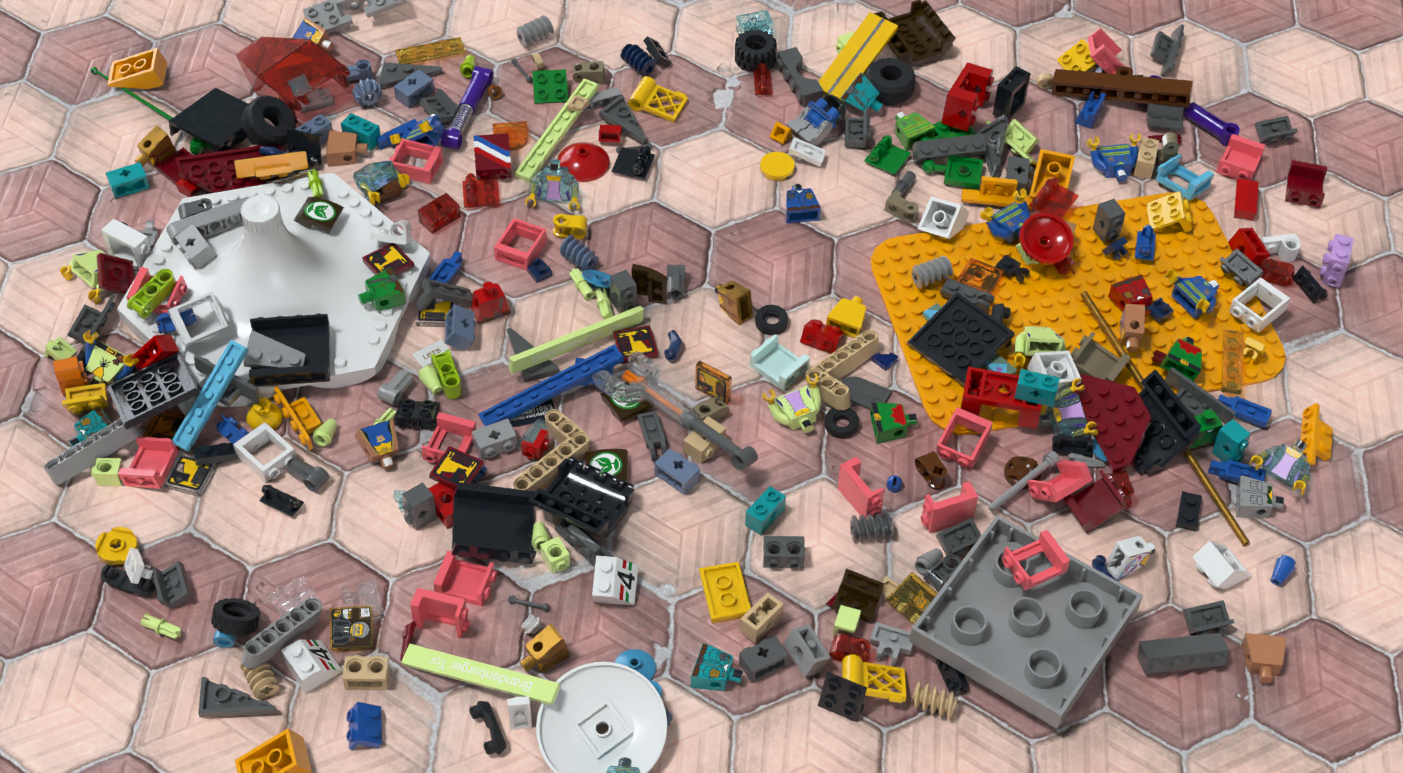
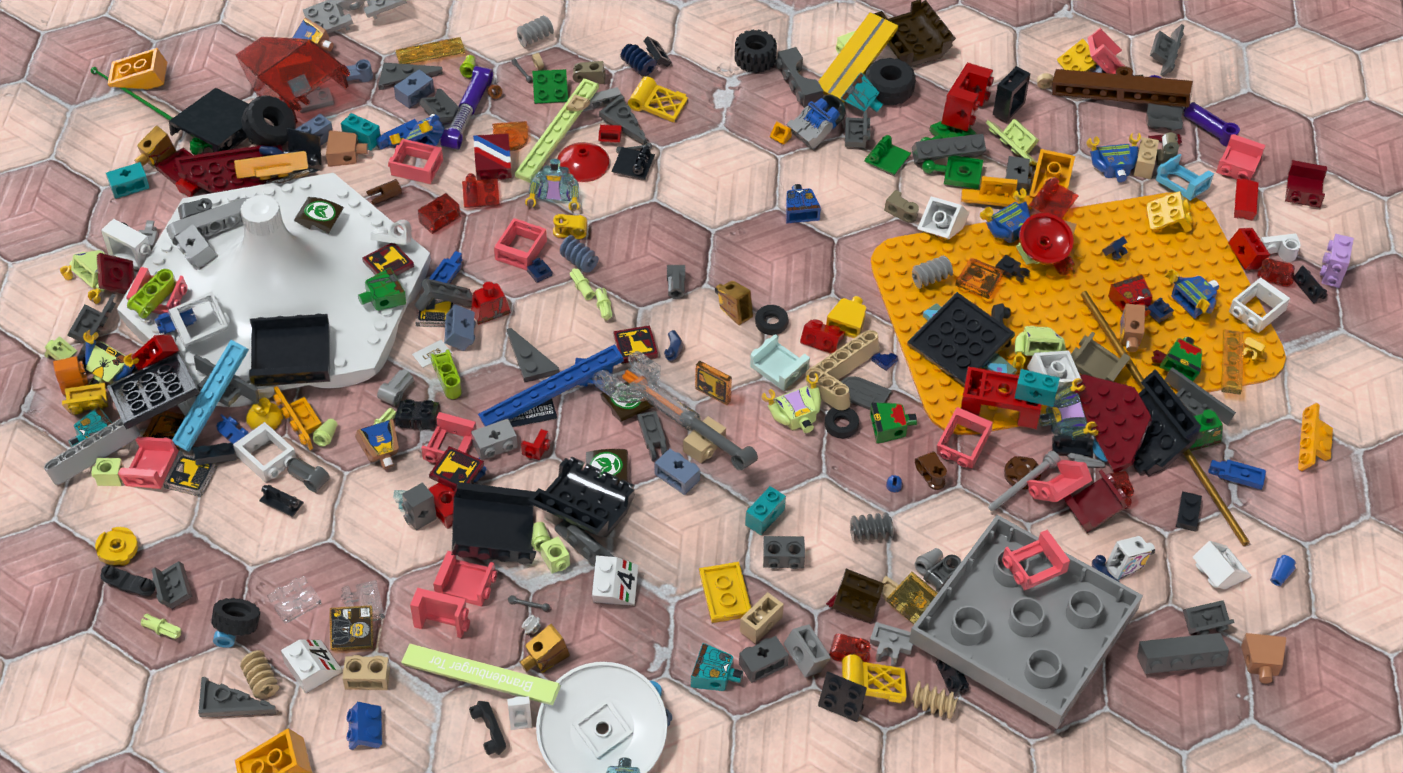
white plate [124,548,153,584] -> none
light grey beam [241,598,323,669] -> none
light grey wing [244,330,306,369] -> none
lime axle [307,169,324,198] -> none
sand blue gear [352,78,382,107] -> none
clear light blue torso [353,161,410,206] -> none
dark red piece [400,621,417,661] -> none
yellowish green cone [418,365,443,394] -> none
yellowish green tile [509,306,644,374] -> none
tan beam [513,409,590,491] -> none
clear light blue axle [517,419,546,449] -> none
dark azure dish [582,270,611,290] -> none
dark grey brick [610,270,637,314] -> none
dark azure dish [614,649,656,681] -> none
dark brown slope [631,264,667,305] -> none
dark tan leg [691,397,729,421] -> none
clear light blue brick [736,10,774,35] -> none
clear red hinge [753,63,772,95] -> none
yellow tile [760,152,795,181] -> none
white plate [788,137,826,167] -> none
yellowish green panel [833,605,861,637] -> none
coral panel [837,457,885,518] -> none
dark grey axle [891,171,916,197] -> none
bright green torso [895,112,935,151] -> none
coral panel [920,481,978,533] -> none
dark grey bracket [936,517,981,556] -> none
dark grey hinge [940,278,995,311] -> none
dark grey wing [977,115,1008,178] -> none
blue hinge [1075,91,1106,129] -> none
dark grey brick [1093,199,1126,243] -> none
blue hinge [1135,225,1156,261] -> none
teal brick [1212,419,1251,462] -> none
blue hinge [1218,394,1272,428] -> none
dark grey bracket [1219,249,1264,288] -> none
light grey torso [1236,476,1284,518] -> none
torso [1248,439,1311,495] -> none
dark grey bracket [1254,116,1298,144] -> none

